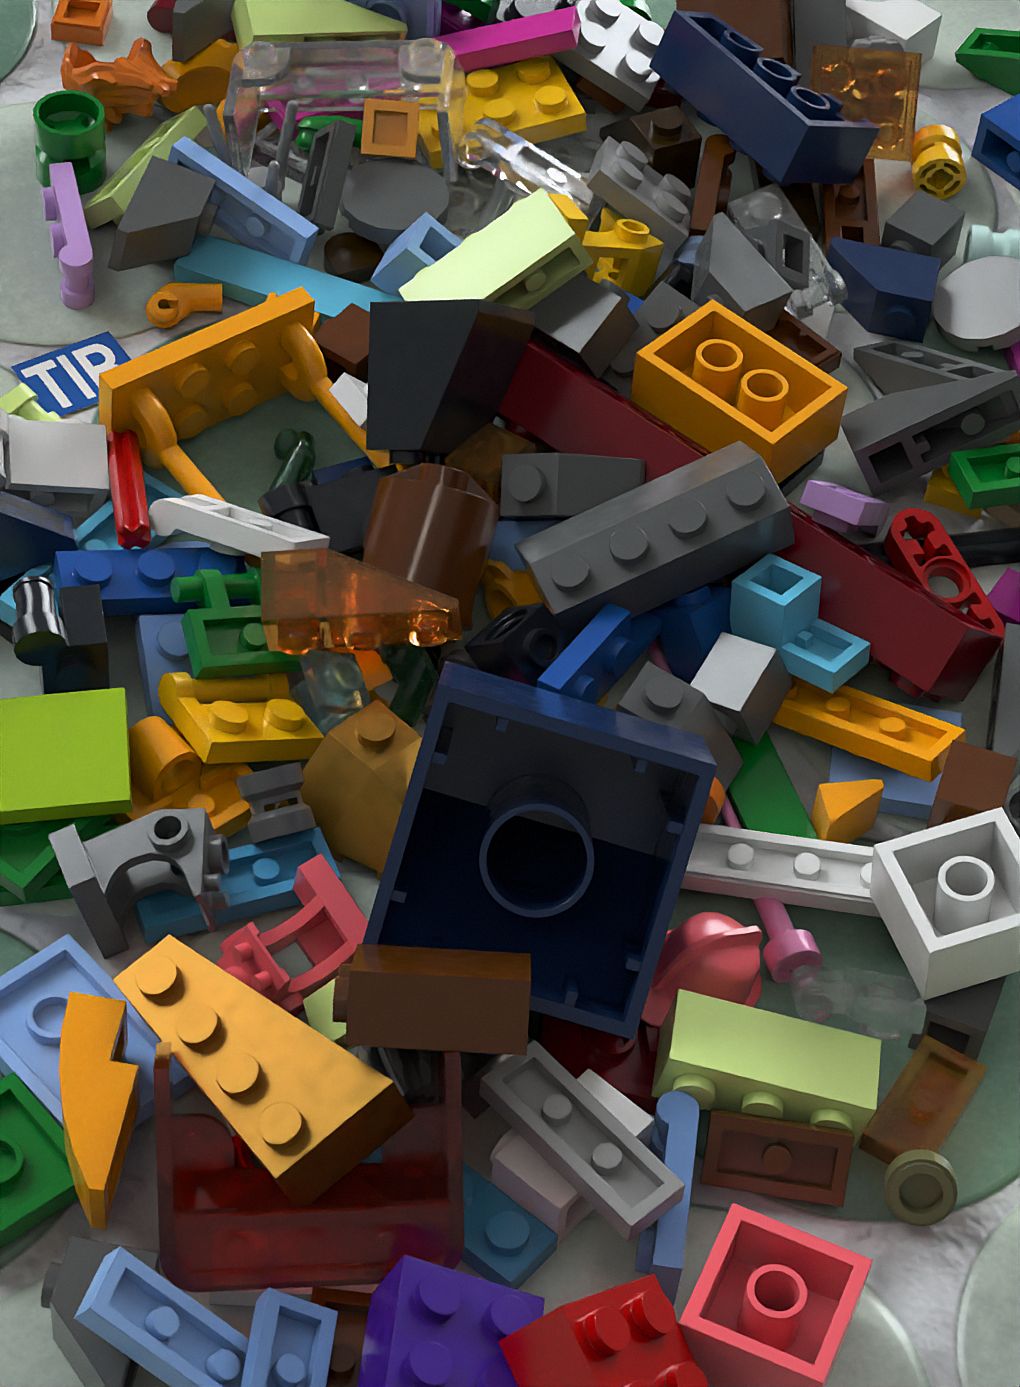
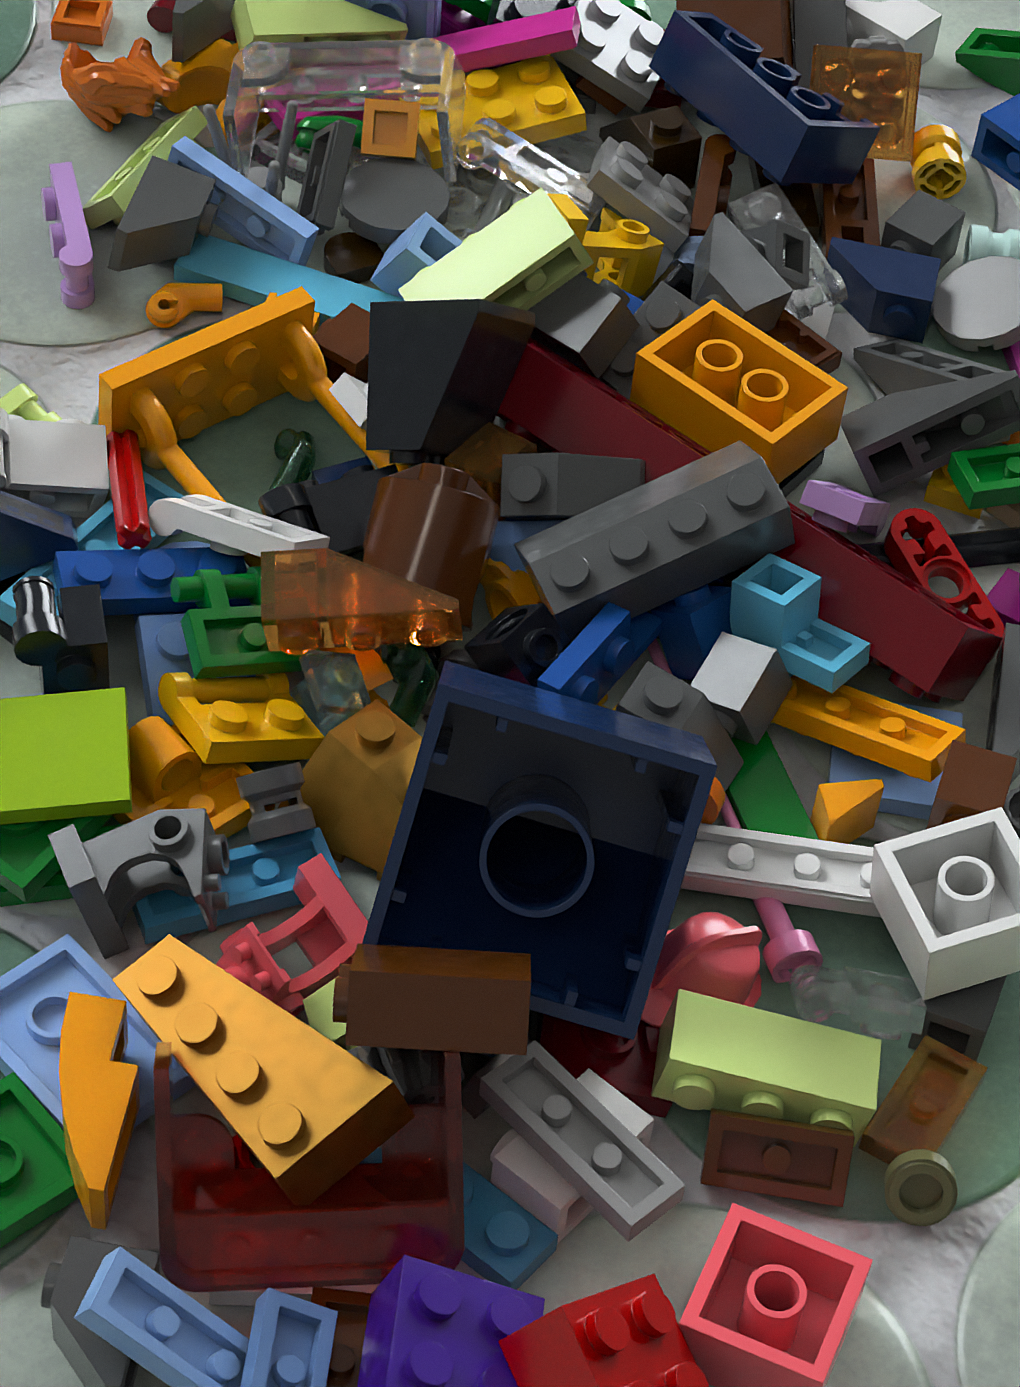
blue sticker [11,331,131,417] -> none
green wheel [33,90,107,195] -> none
medium blue plate [635,1091,699,1306] -> none

